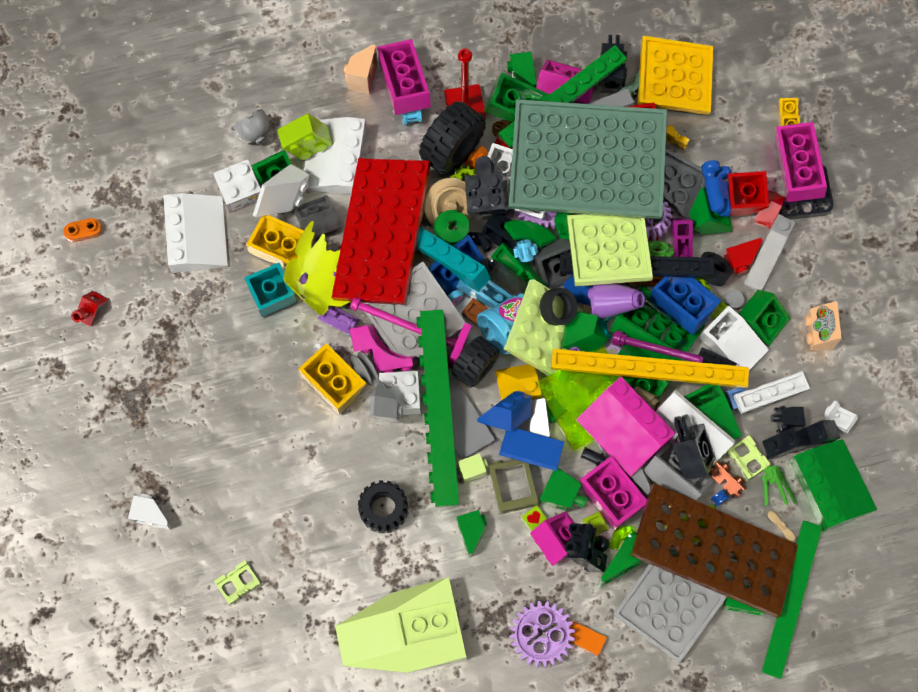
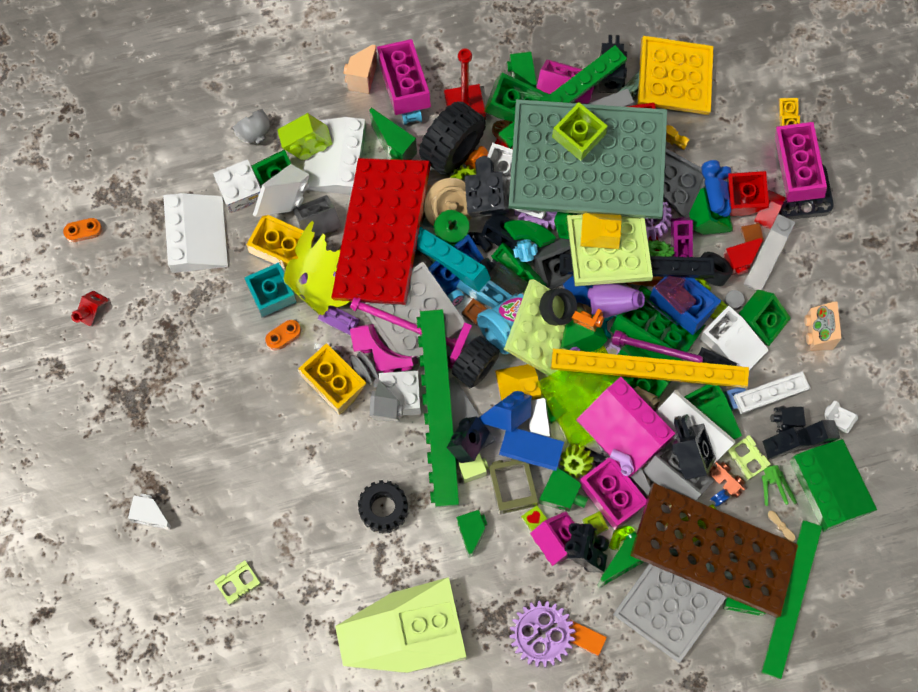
none -> orange plate [265,320,301,351]
none -> green slope [369,107,417,160]
none -> black brick [447,416,490,463]
none -> lime brick [552,102,608,161]
none -> lime gear [560,444,594,478]
none -> orange bracket [572,309,604,332]
none -> yellow slope [580,213,622,249]
none -> lavender arm [610,449,634,476]
none -> clear pink slope [655,276,696,314]
none -> dark orange tile [740,223,764,243]

